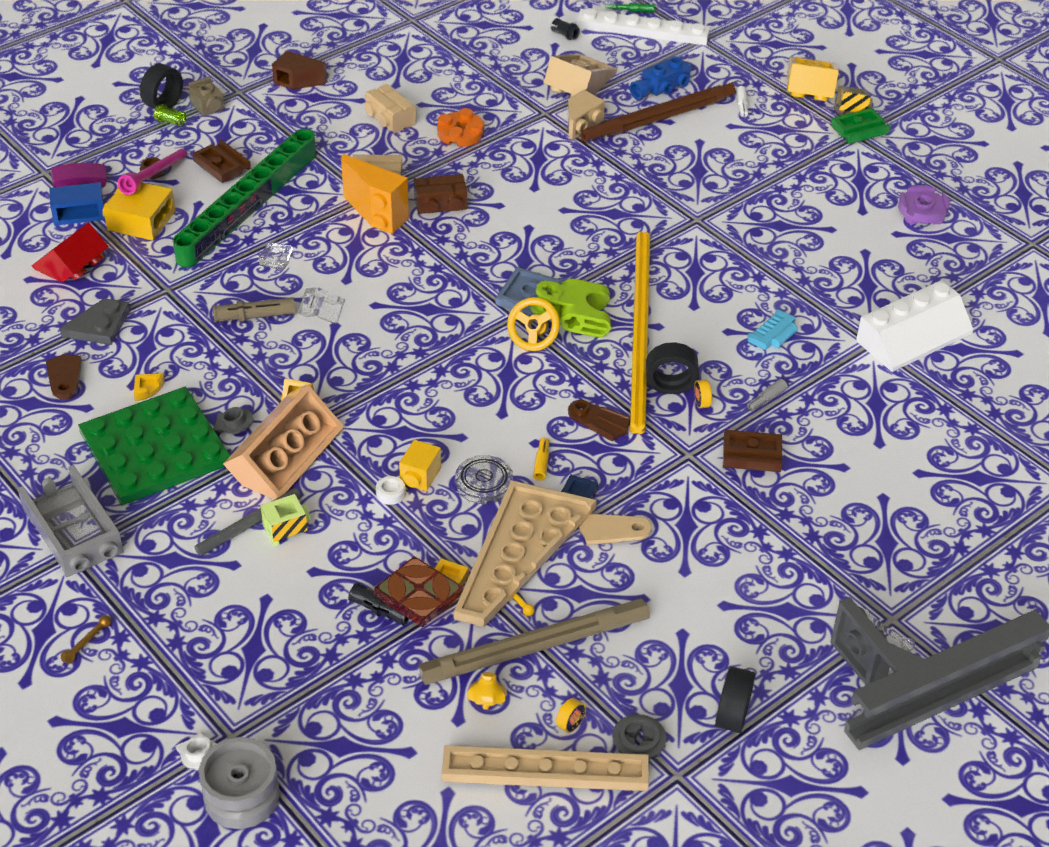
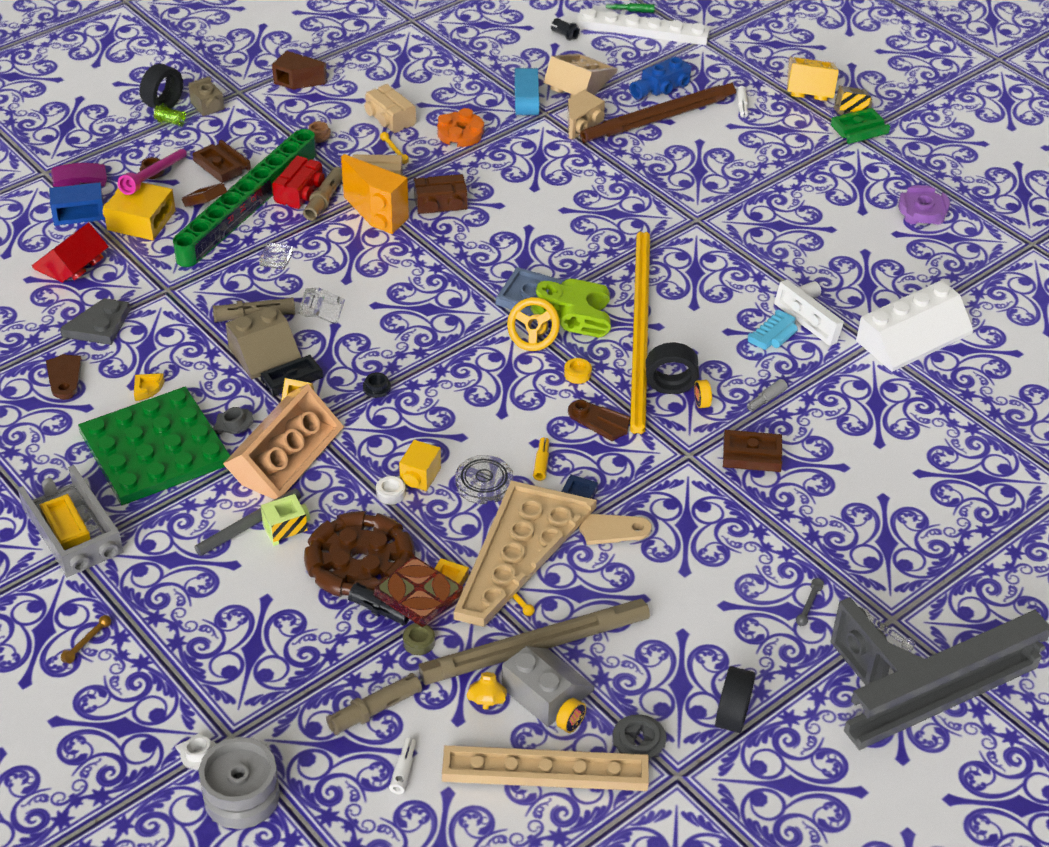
none -> yellow tile [39,494,91,550]
none -> reddish brown tile [181,183,228,207]
none -> dark tan slope [225,305,301,380]
none -> black tile [260,355,323,397]
none -> red brick [272,155,325,209]
none -> dark tan pin [303,167,342,221]
none -> reddish brown plate [304,511,415,597]
none -> medium nougat plate [308,121,331,143]
none -> dark tan pin [326,673,422,736]
none -> black plate [363,372,391,398]
none -> yellow hinge [380,132,409,164]
none -> white piece [389,737,416,794]
none -> olive tile [403,623,435,655]
none -> light grey slope [502,646,594,727]
none -> dark azure beam [515,68,539,115]
none -> yellow tile [564,358,592,384]
none -> white piece [774,279,844,346]
none -> dark grey hinge [796,578,824,626]

